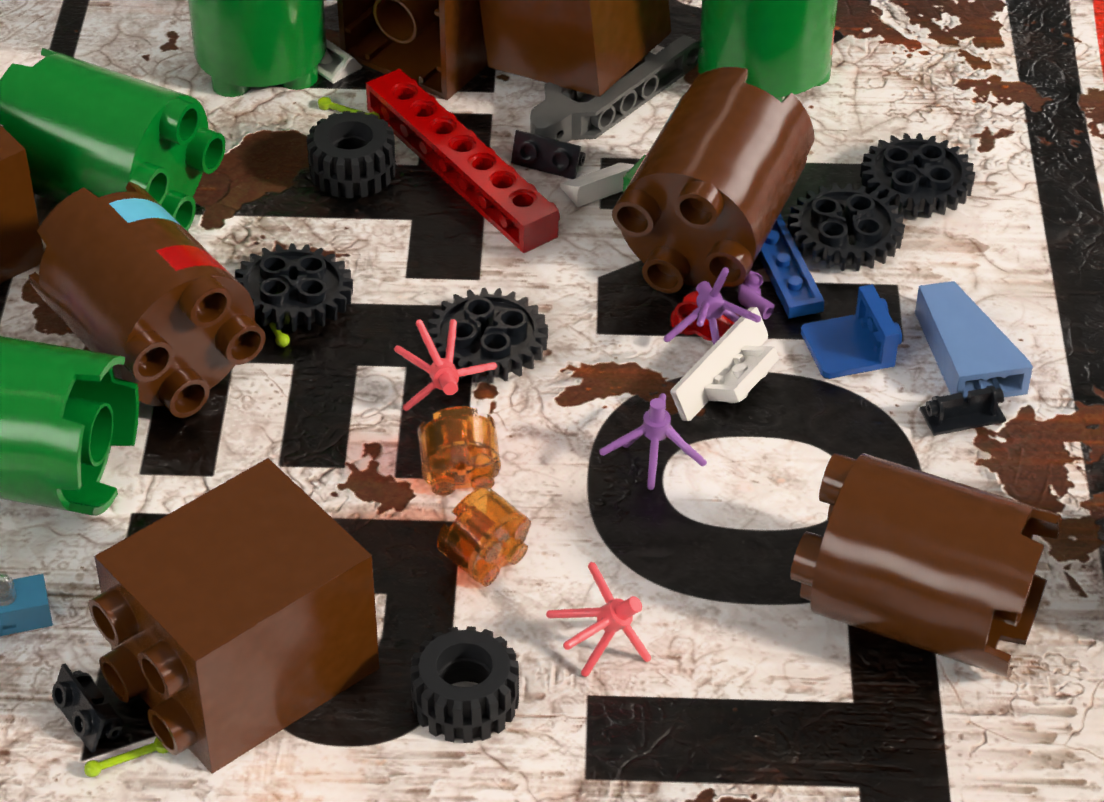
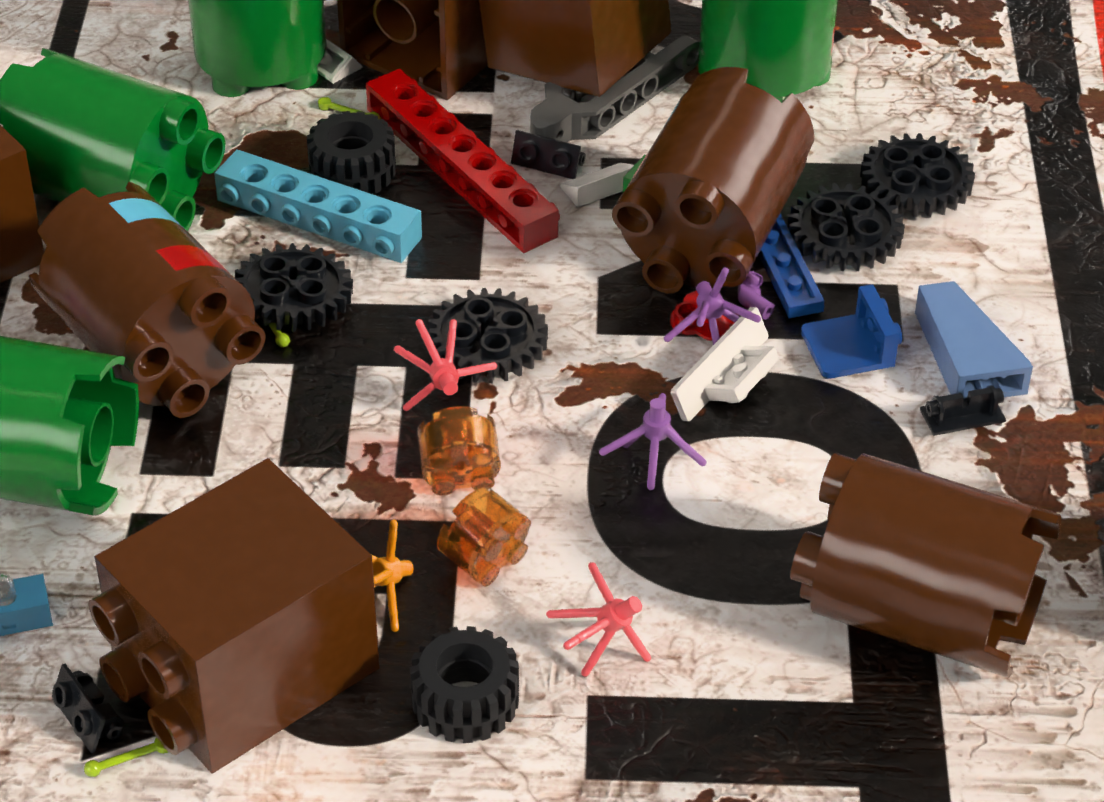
none -> medium azure brick [214,149,422,263]
none -> light orange plant [371,519,414,632]

